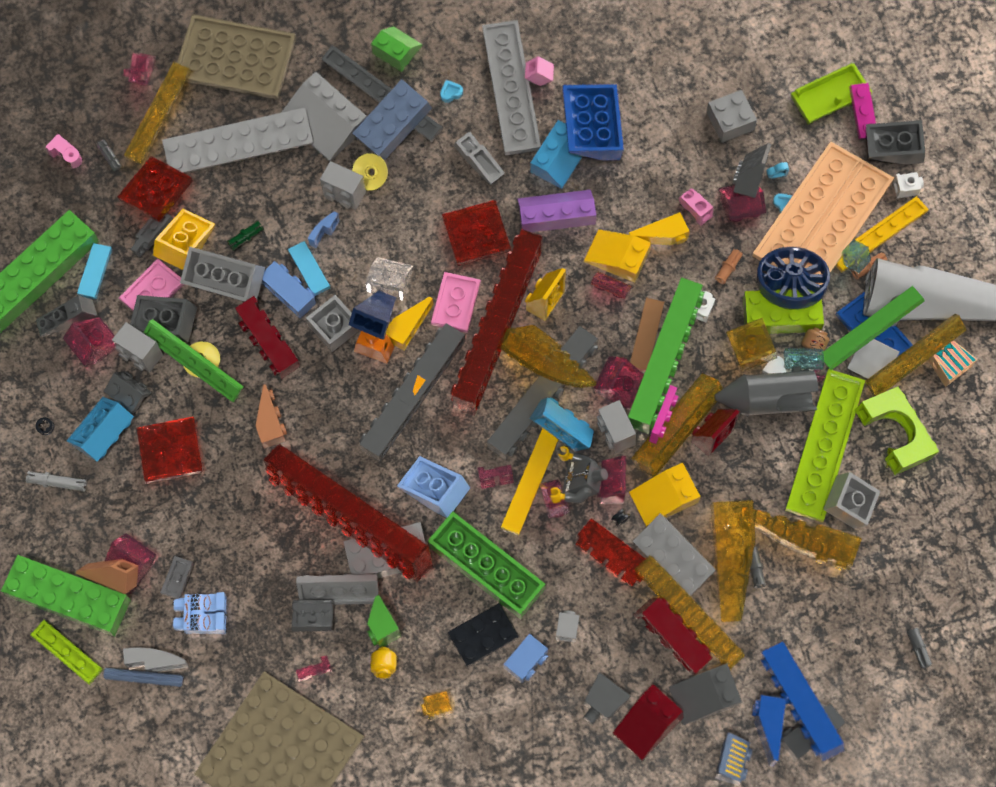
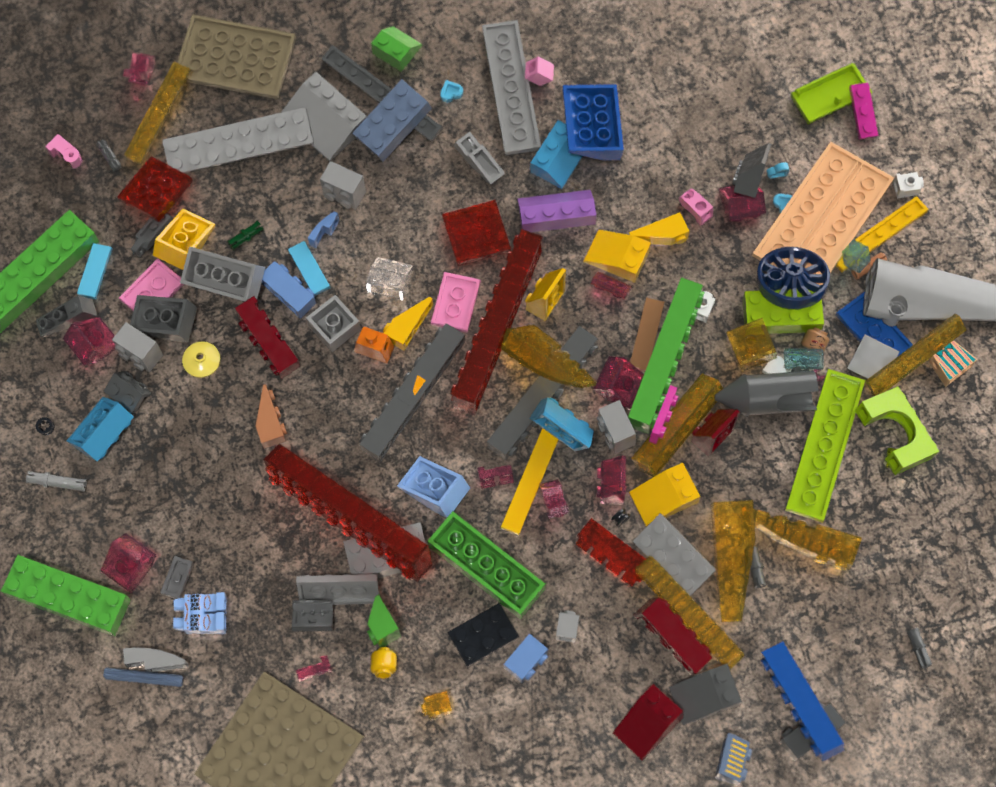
lime tile [30,620,103,685] -> none
nougat slope [76,559,139,594] -> none
clear red plate [137,416,204,484] -> none
bright green tile [143,319,244,402] -> none
dark blue slope [349,290,396,340] -> none
light yellow dish [352,153,388,190] -> none
dark grey torso [550,446,608,503] -> none
dark grey torso [583,673,631,725] -> none
light grey brick [706,90,757,143] -> none
nougat axle [715,249,743,284] -> none
blue slope [751,695,786,767] -> none
bright green tile [819,286,925,370] -> none
light grey brick [823,472,880,529] -> none
dark grey slope [866,120,925,164] -> none

